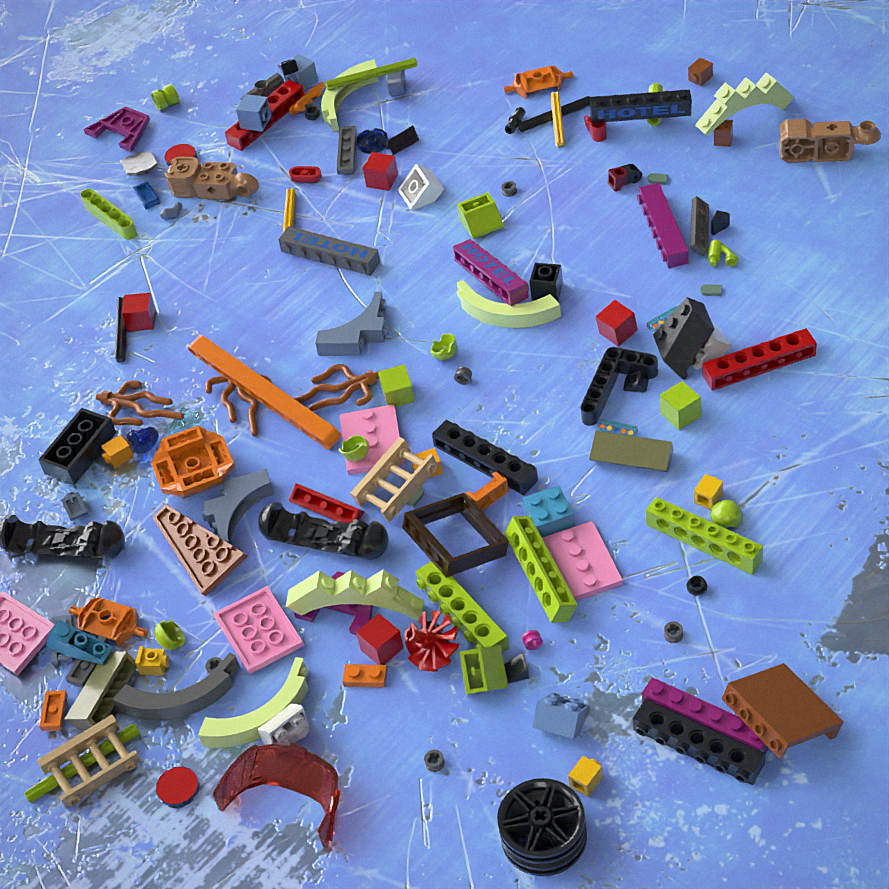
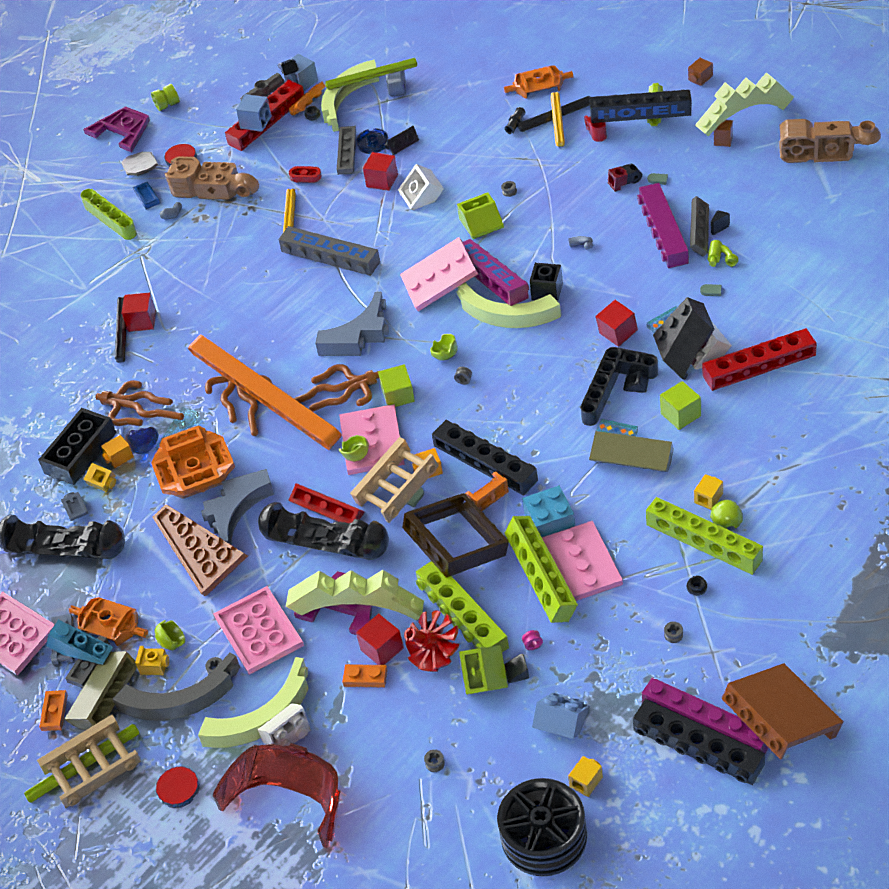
none -> yellow brick [83,463,116,492]
none -> bright pink plate [400,237,478,312]
none -> sand blue arm [568,236,593,249]

